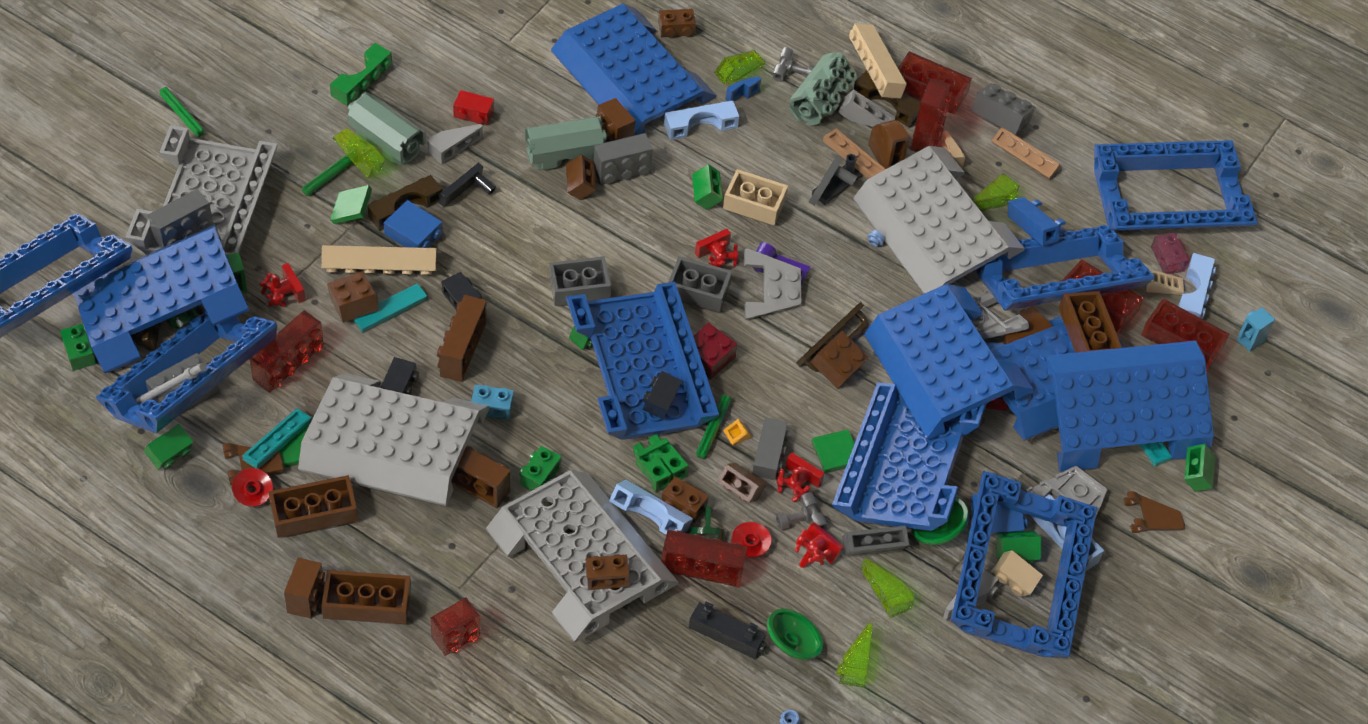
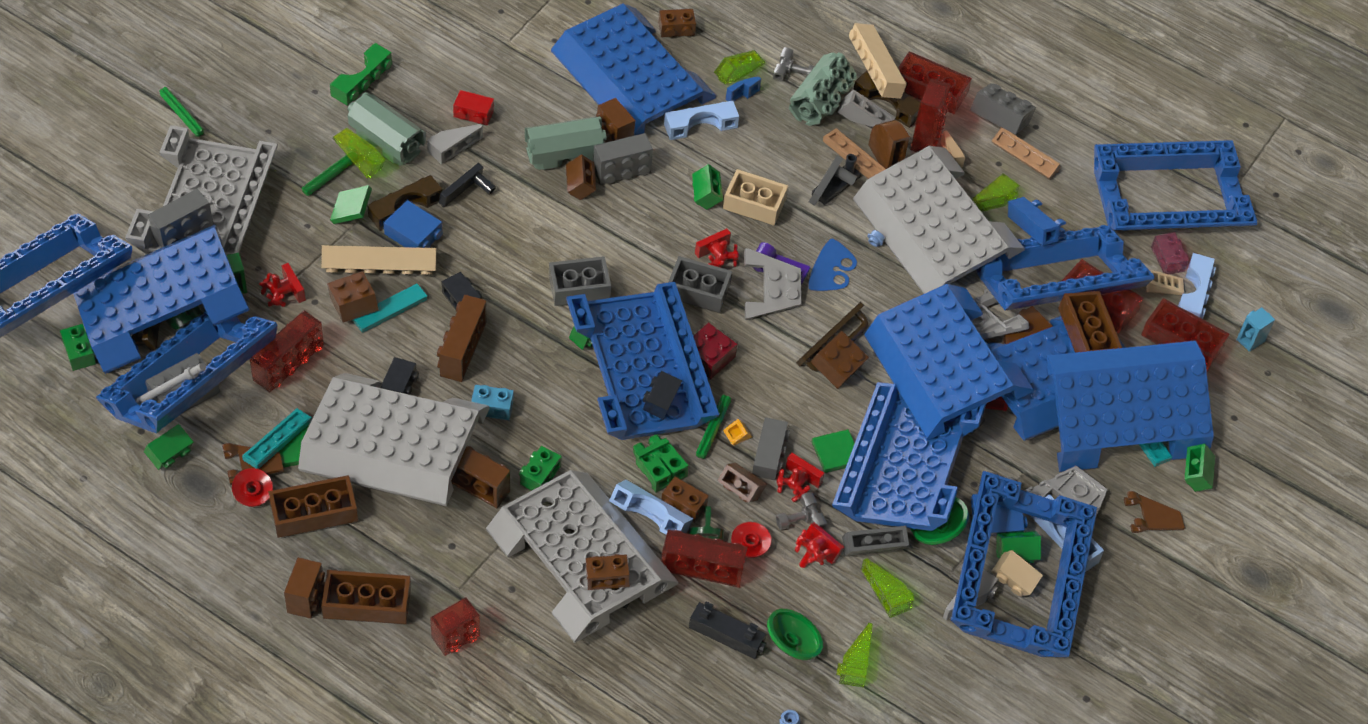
none -> blue piece [809,238,857,291]

